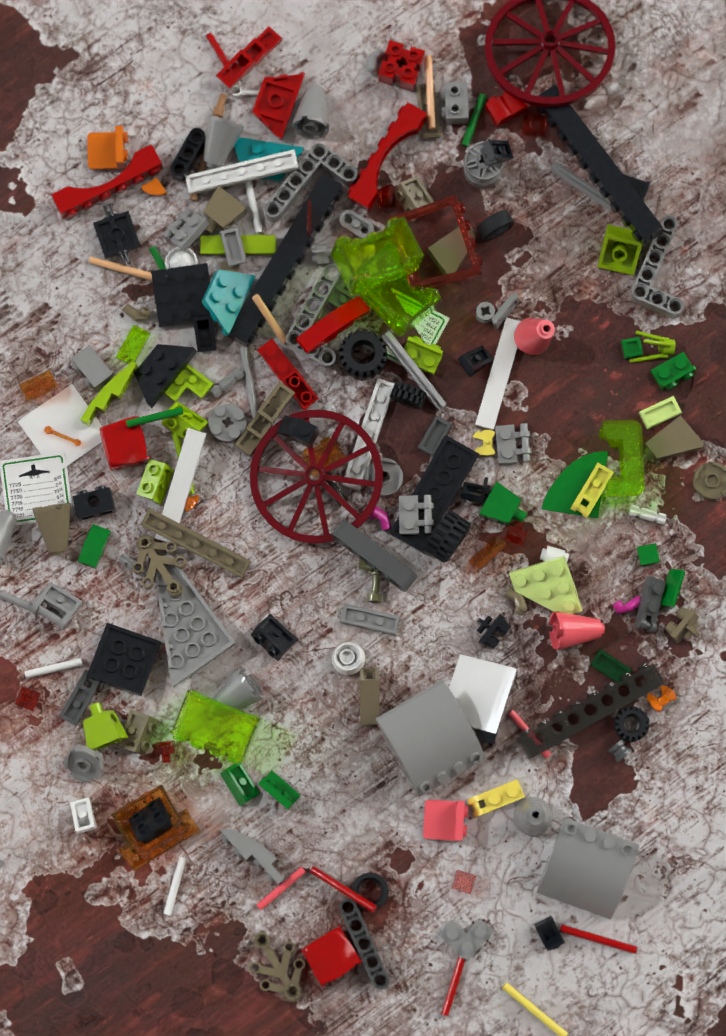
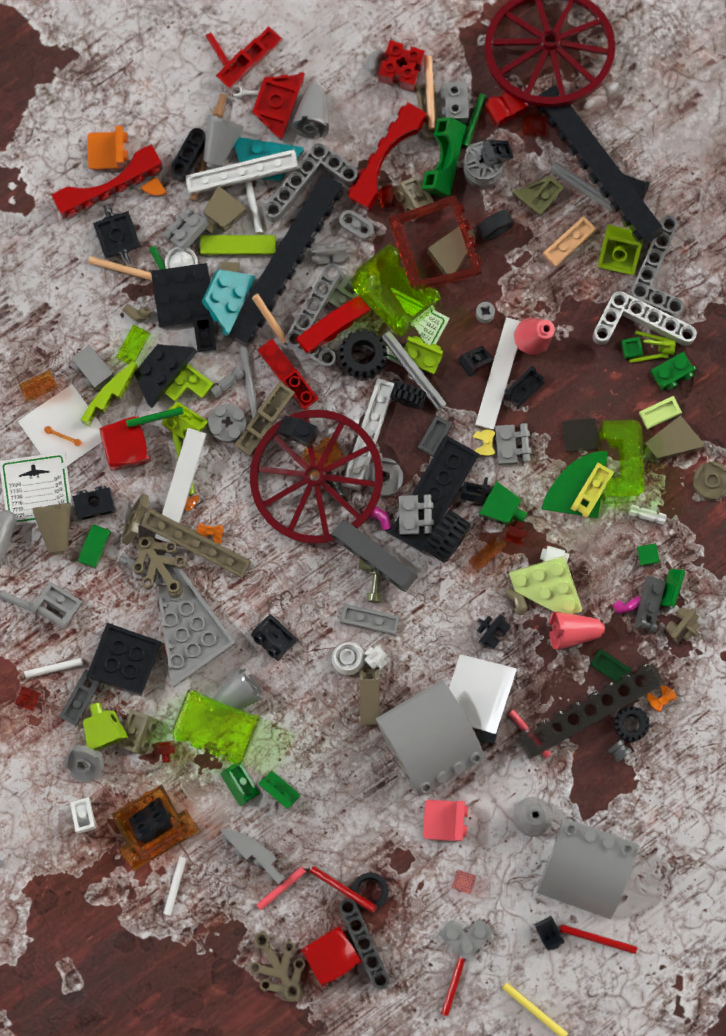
lime bracket [136,459,174,505] -> none
light grey tile [220,227,247,267] -> none
clear red piece [307,200,312,237] -> none
clear neon green windscreen [331,216,424,295] -> none
light yellow plate [467,779,525,818] -> none
light grey tile [491,294,519,330] -> none
none -> dark tan tile [122,493,149,545]
none -> orange piece [197,523,224,544]
none -> white gear [364,646,387,670]
none -> green arch [421,117,466,197]
none -> black hinge [504,366,545,409]
none -> olive wing [512,176,565,217]
none -> light nougat tile [542,216,597,268]
none -> clear smoke piece [562,418,599,452]
none -> white beam [593,291,697,346]

